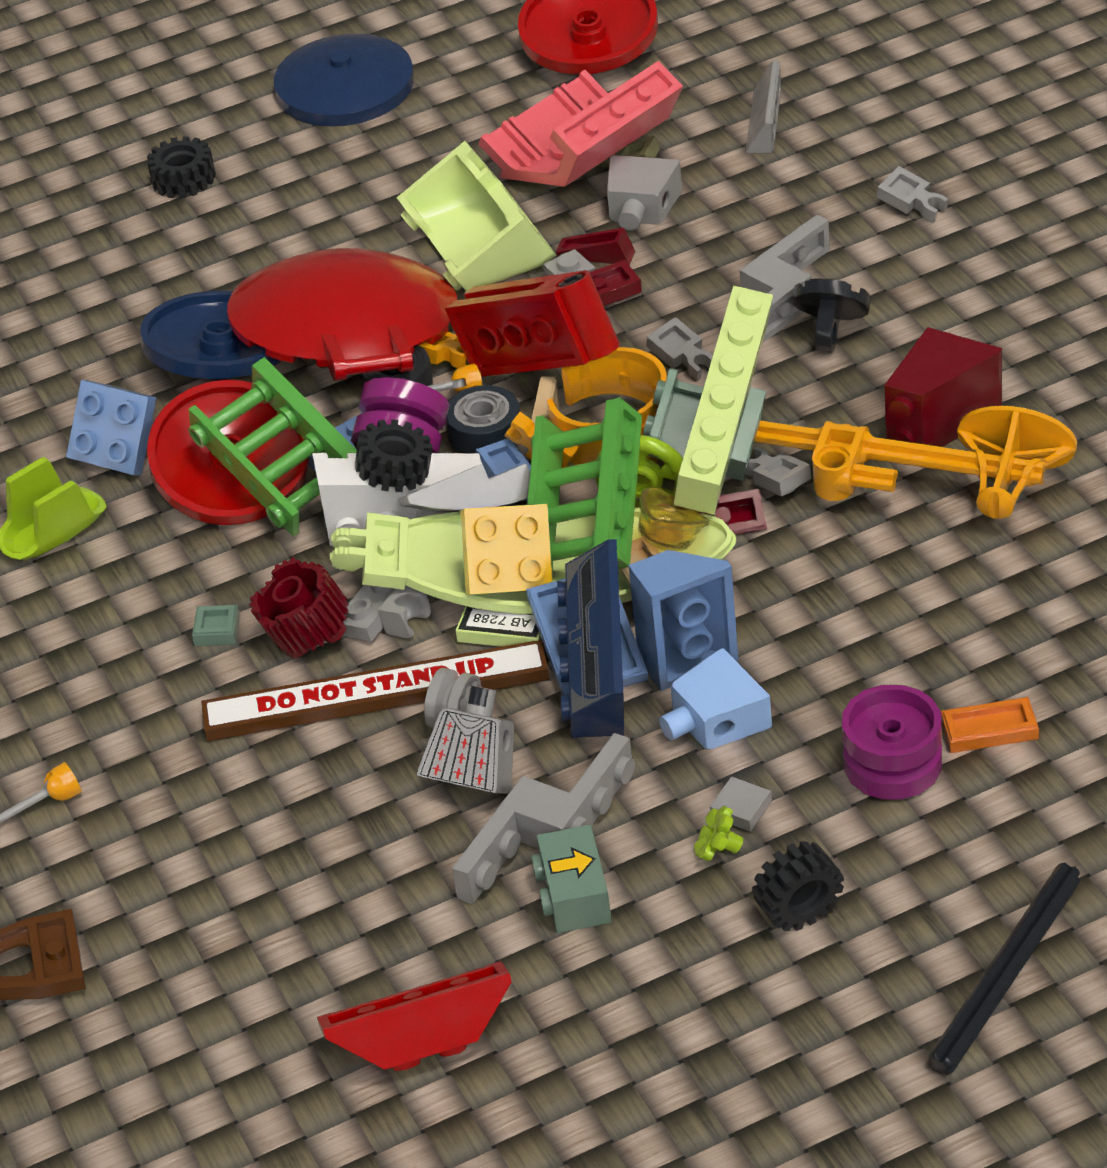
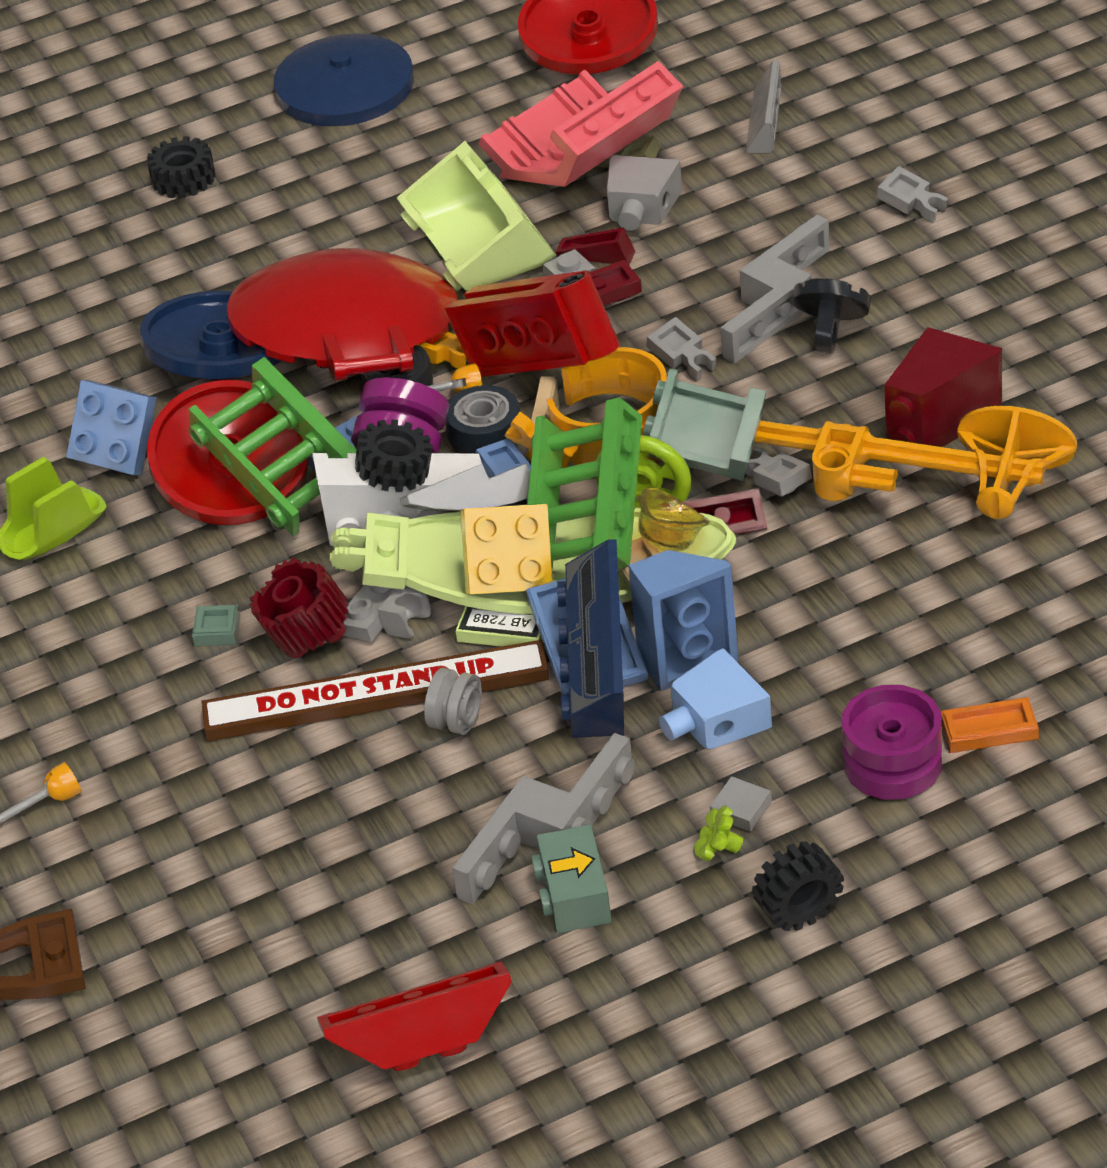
light grey torso [417,685,514,794] -> none
yellowish green brick [673,285,773,515] -> none
black axle [929,862,1080,1075] -> none

